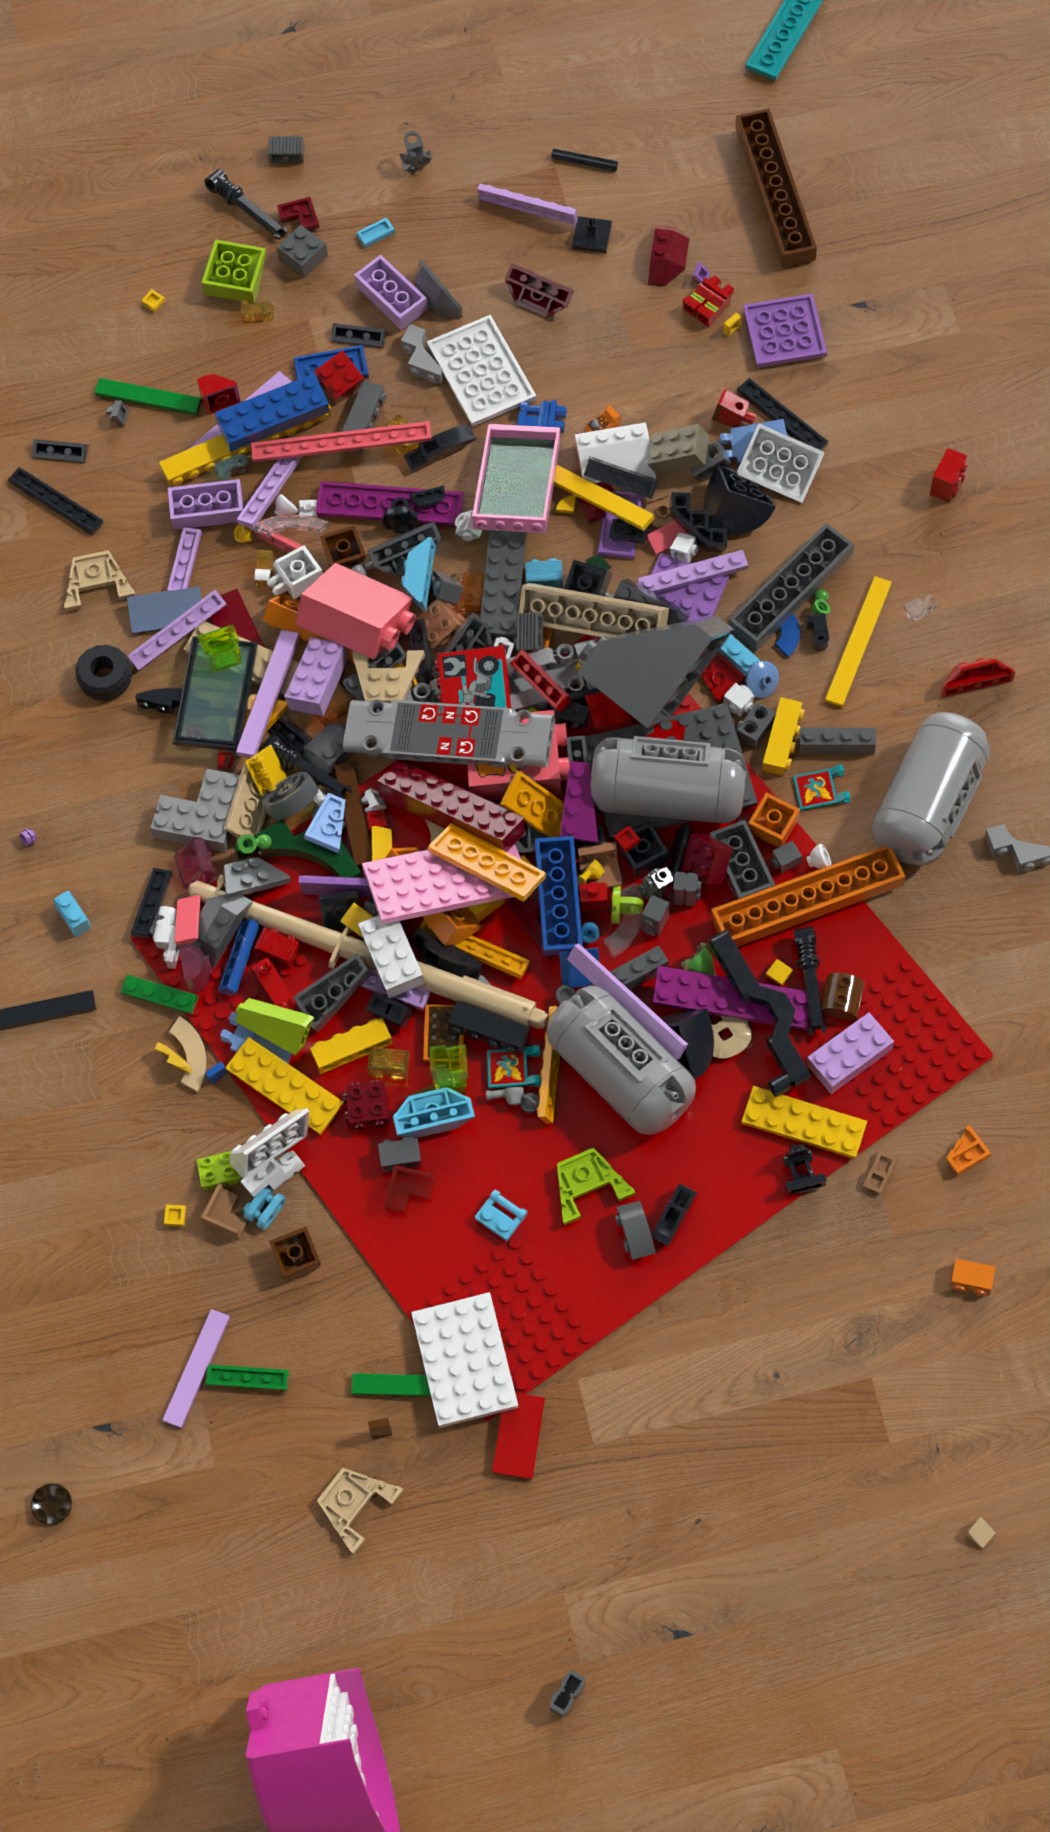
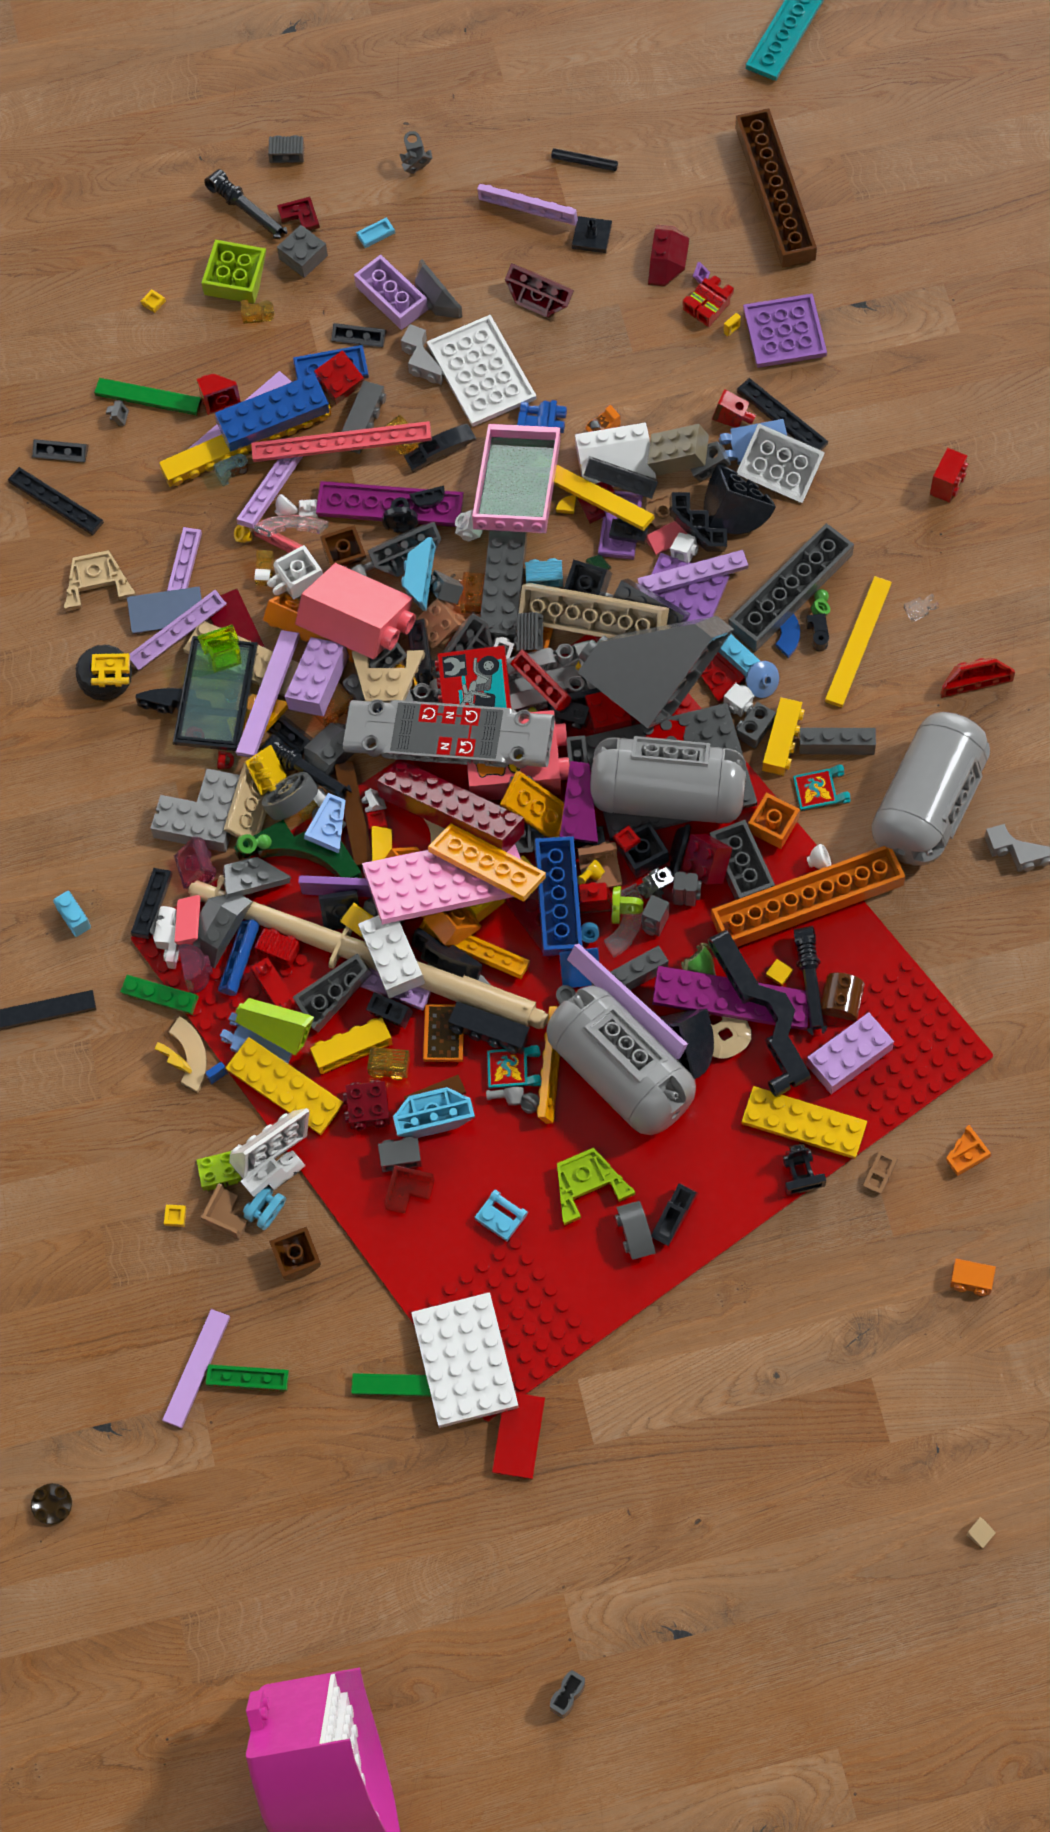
medium lavender plate [20,828,36,846] -> none
lavender brick [168,479,244,530] -> none
tan wing [317,1468,404,1555] -> none
reddish brown tile [368,1418,392,1439] -> none
clear neon green plate [429,1045,468,1090] -> none
dark grey brick [771,841,802,874] -> none
none -> yellow plate [91,653,130,687]

